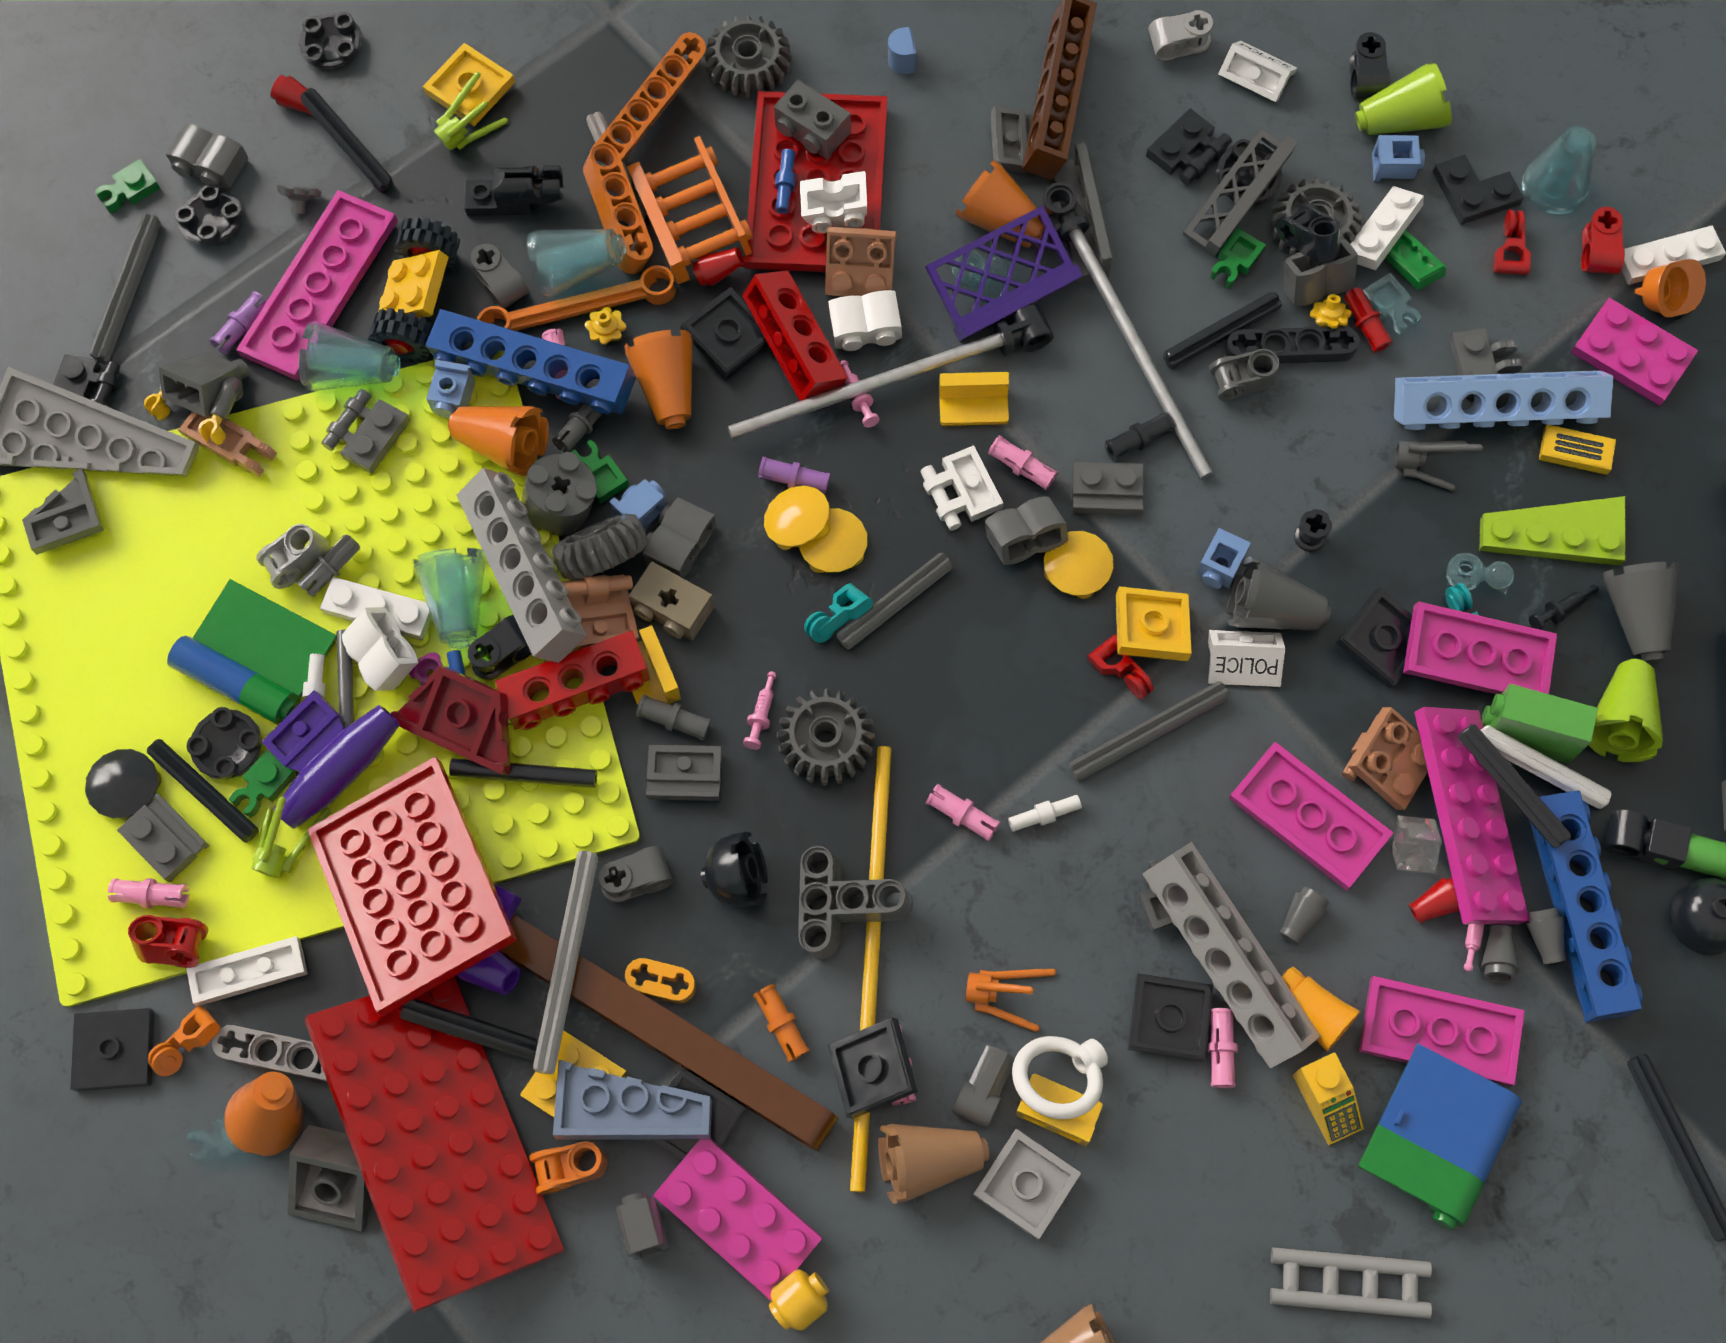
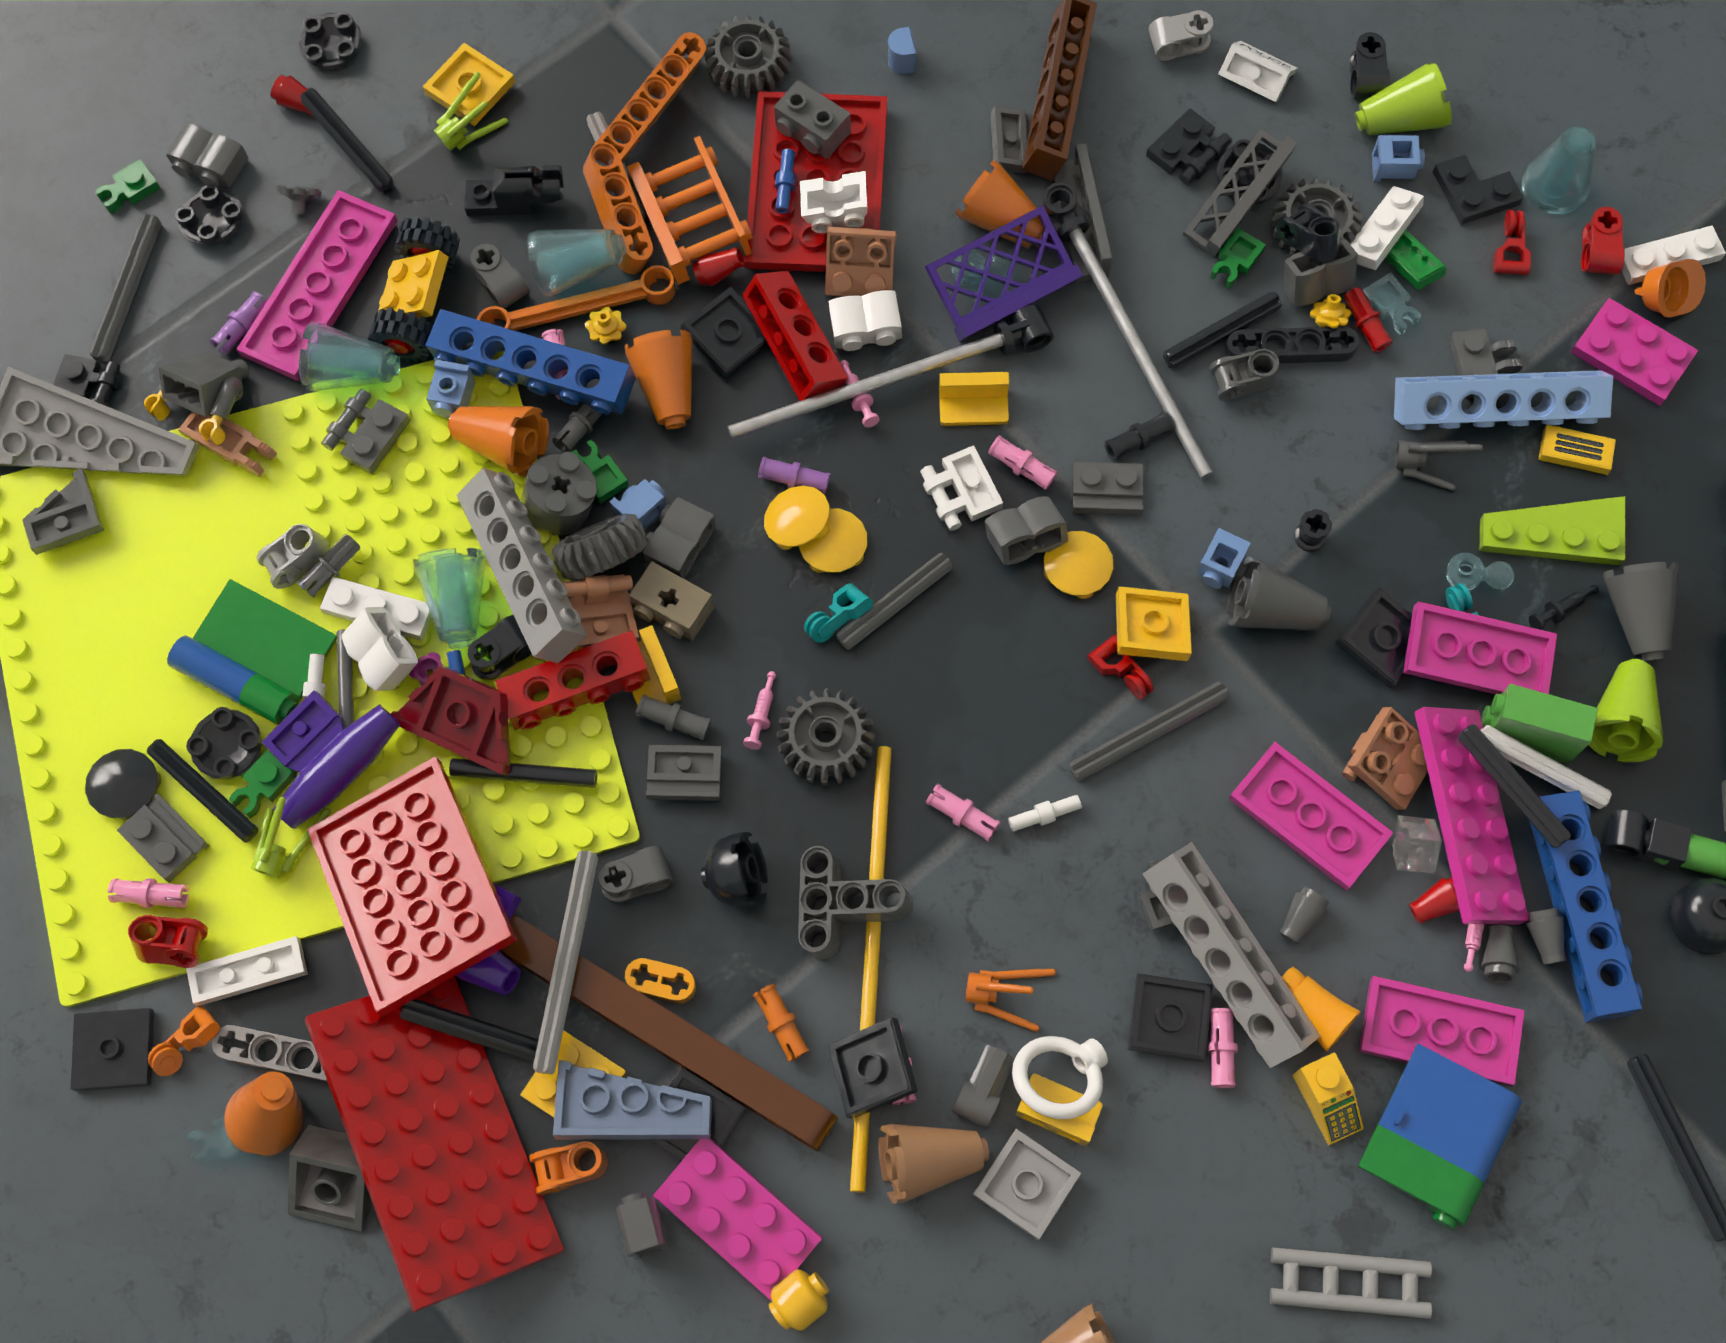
white panel [1208,630,1285,687] -> none

